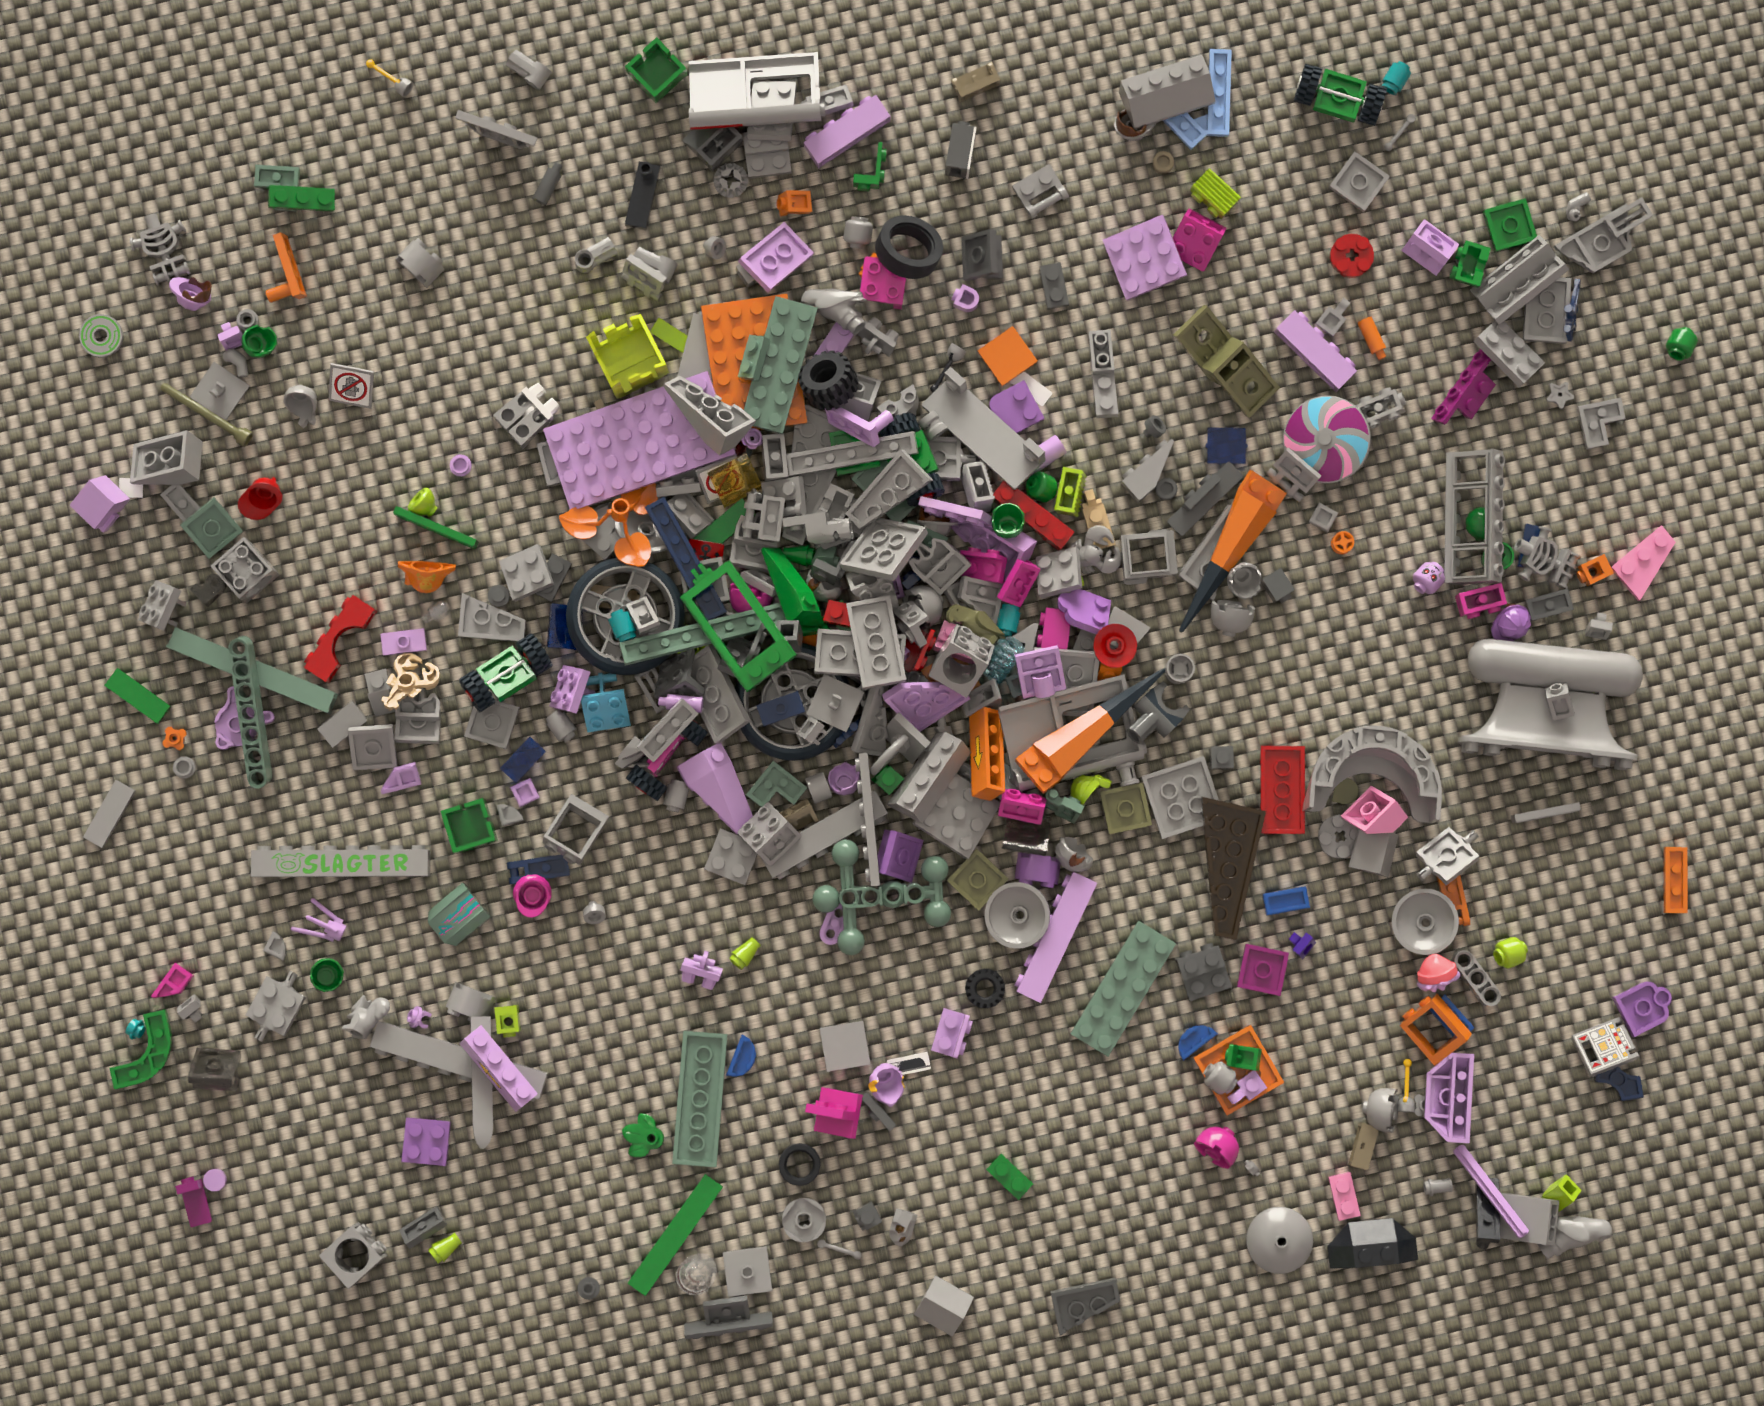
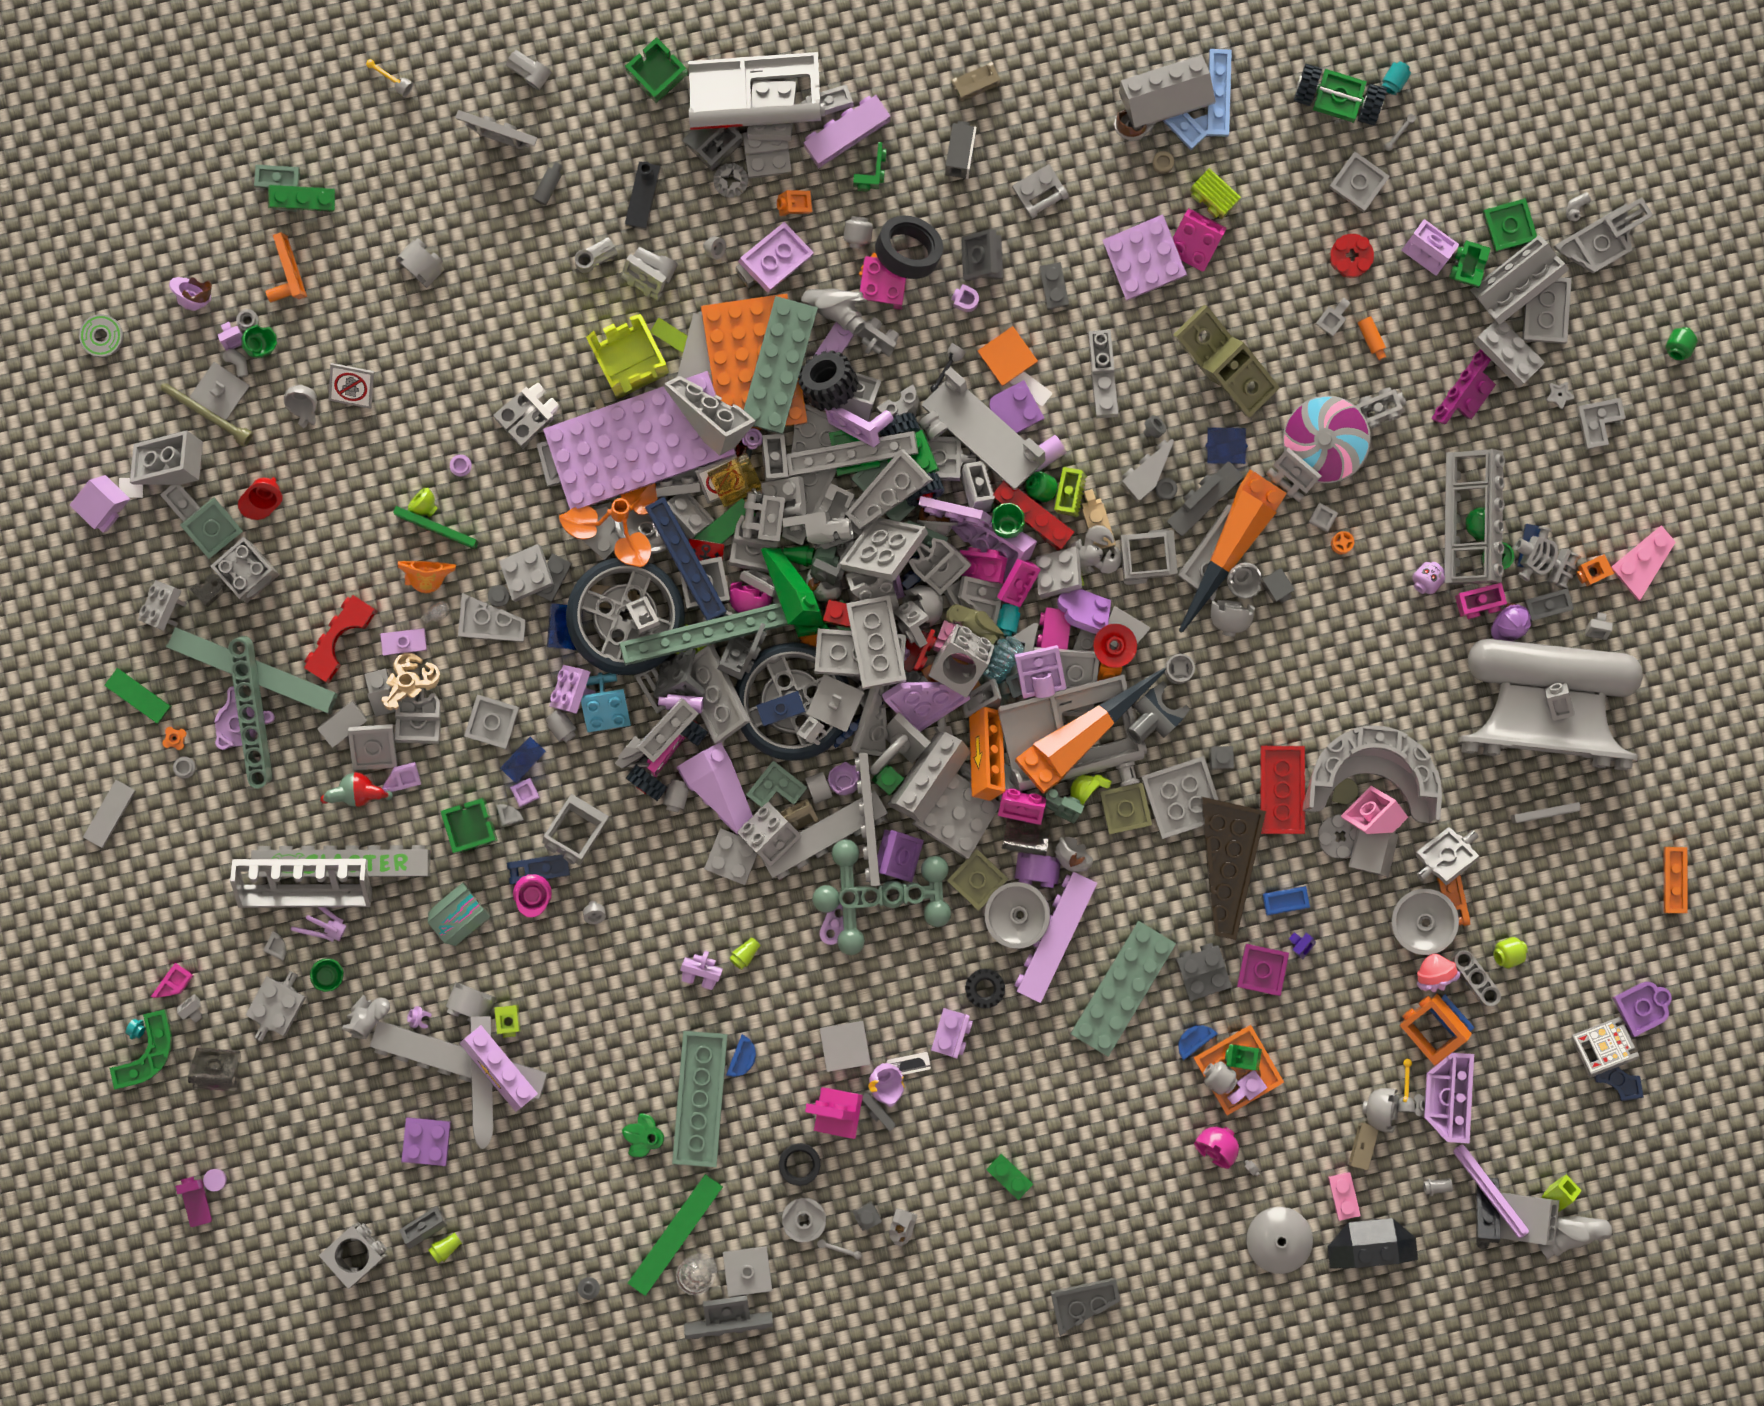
light grey piece [130,214,191,286] -> none
plate [459,633,553,713] -> none
teal brick [608,609,637,642] -> none
green animal [680,560,797,692] -> none
sand green plate [738,335,770,381] -> none
dark grey brick [775,620,803,653] -> none
light grey slope [914,1275,974,1336] -> none
lavender brick [1274,310,1357,392] -> none
dark blue piece [1564,279,1581,342] -> none
none -> light grey window [230,859,372,908]
none -> piece [320,772,393,807]

